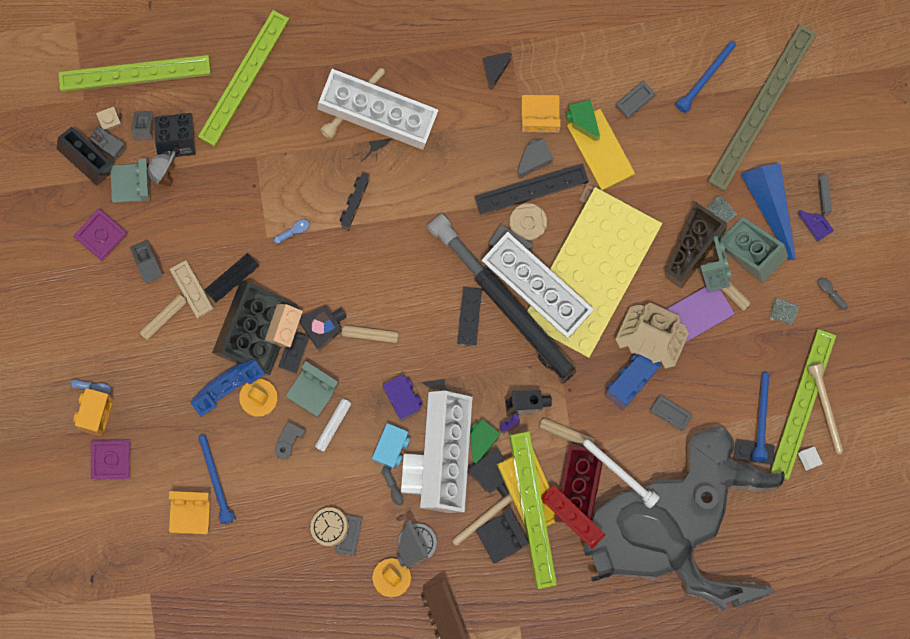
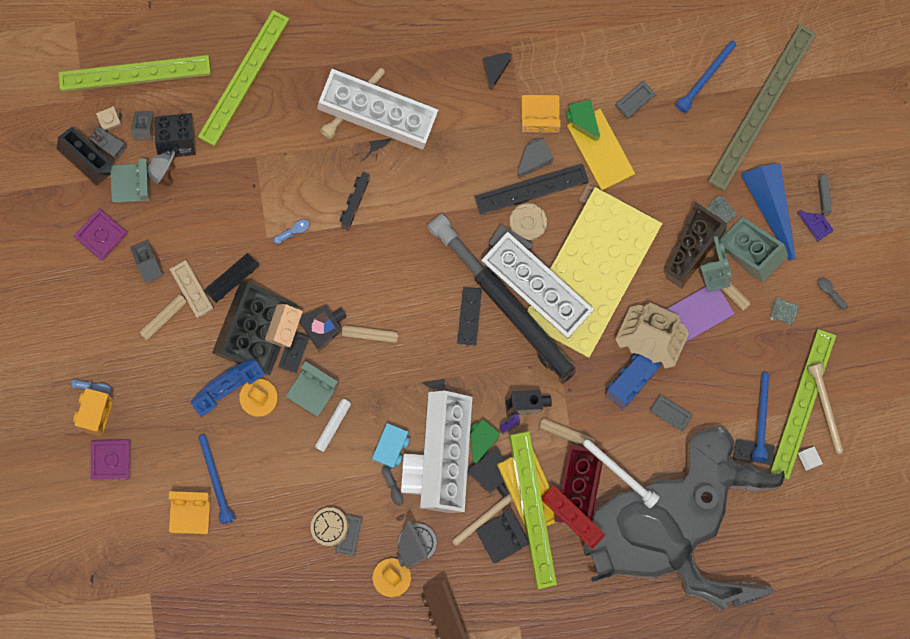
dark grey leg [274,422,306,460] -> none
dark purple brick [383,375,423,421] -> none

